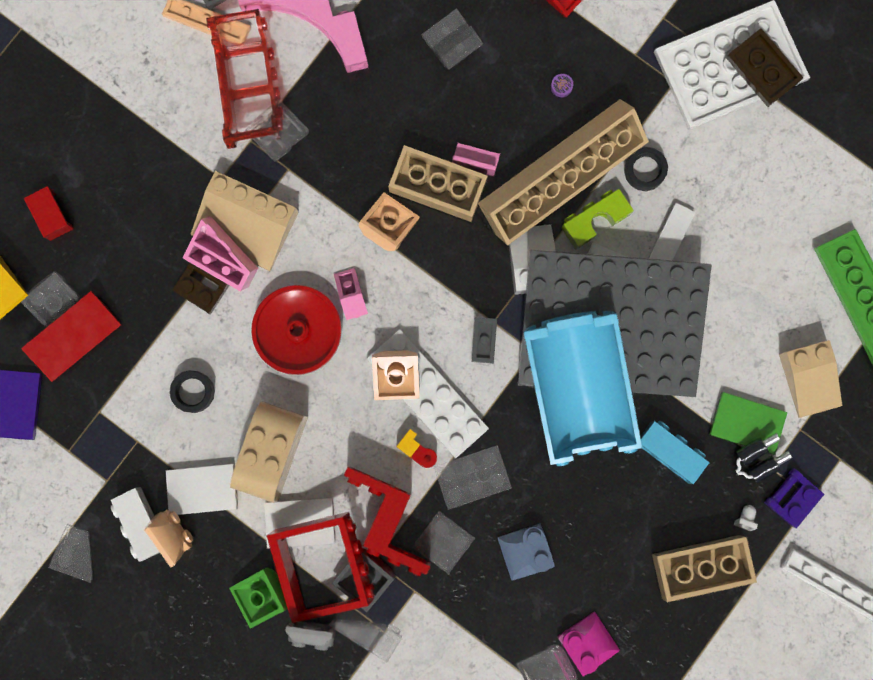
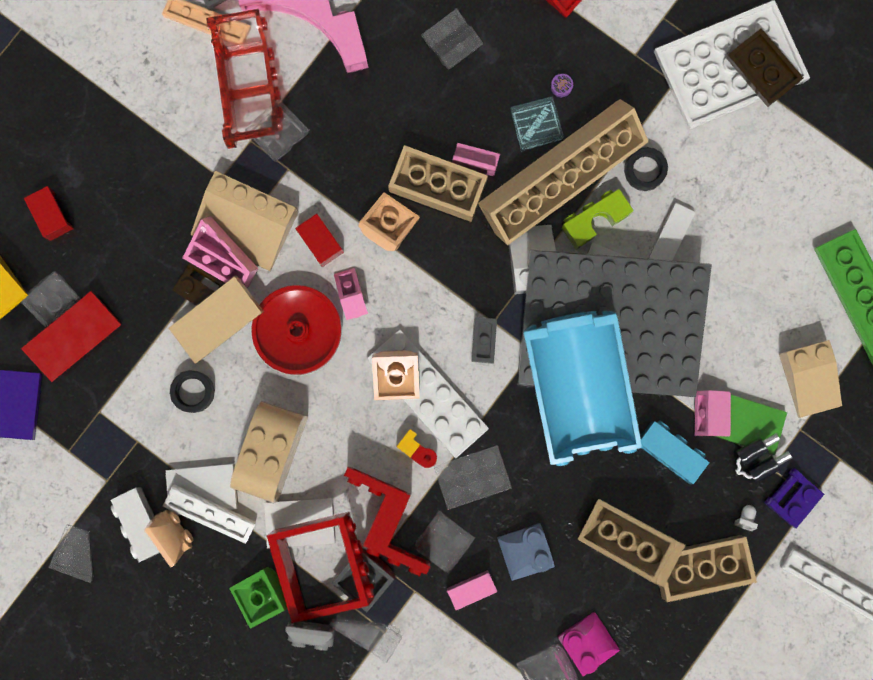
none -> white tile [163,484,256,544]
none -> tan tile [168,276,264,364]
none -> red panel [295,213,344,267]
none -> bright pink panel [447,570,497,610]
none -> clear light blue tile [510,96,564,150]
none -> tan brick [578,499,685,587]
none -> bright pink panel [695,390,731,436]

